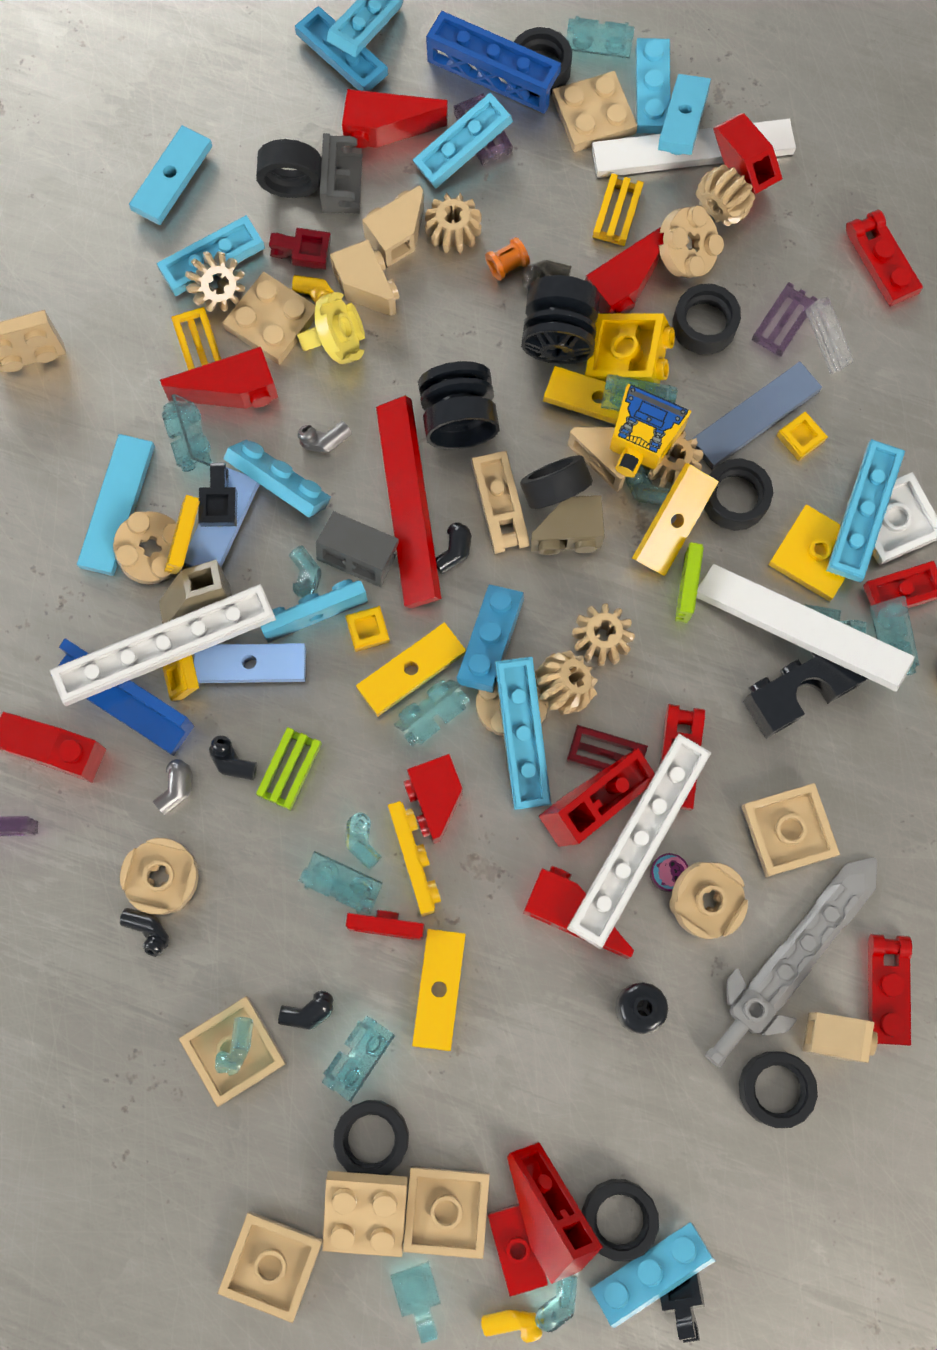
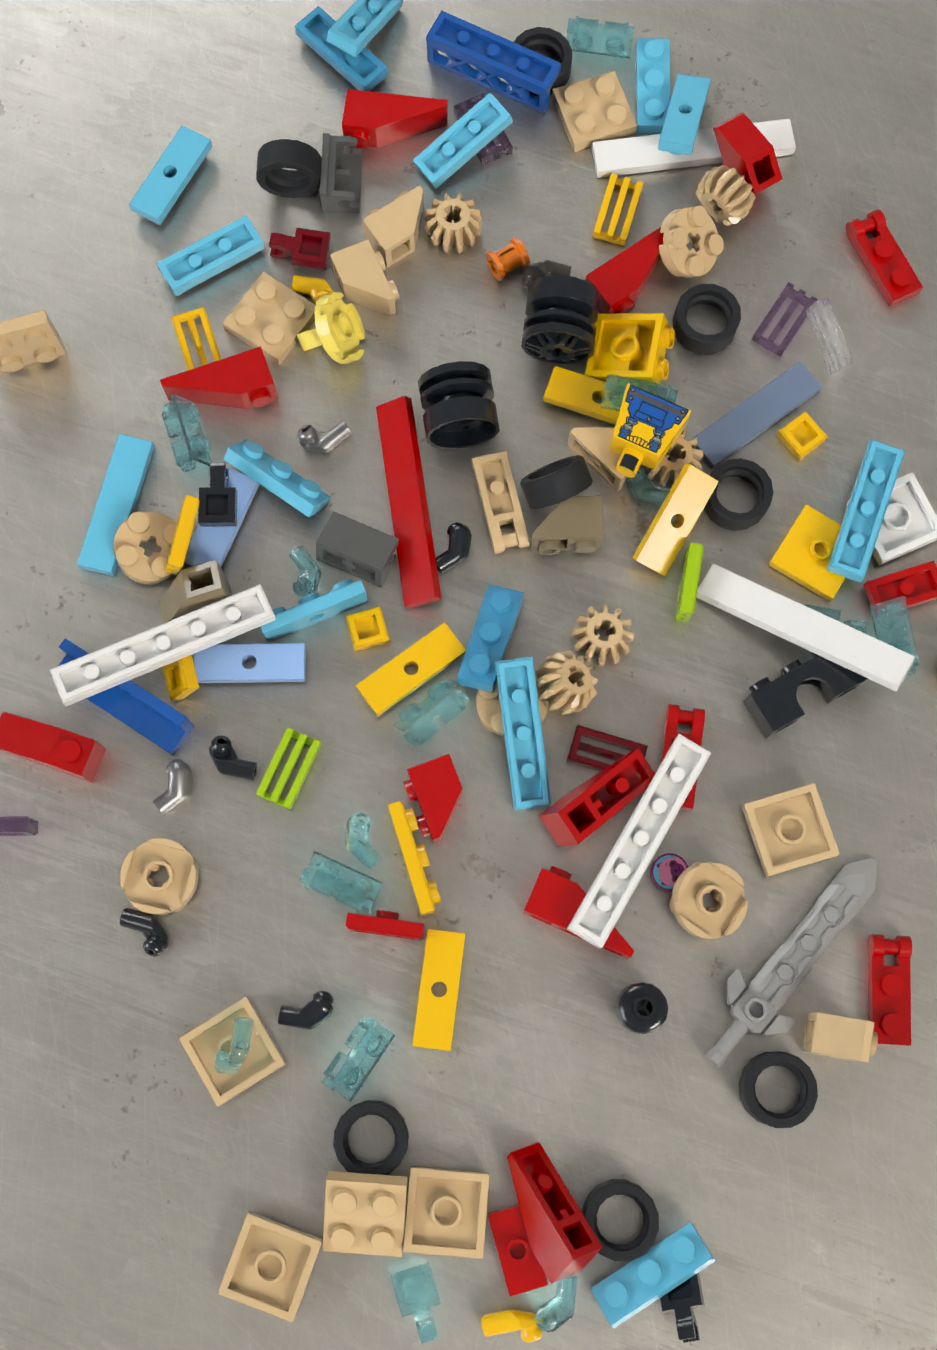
tan gear [185,251,245,312] -> none

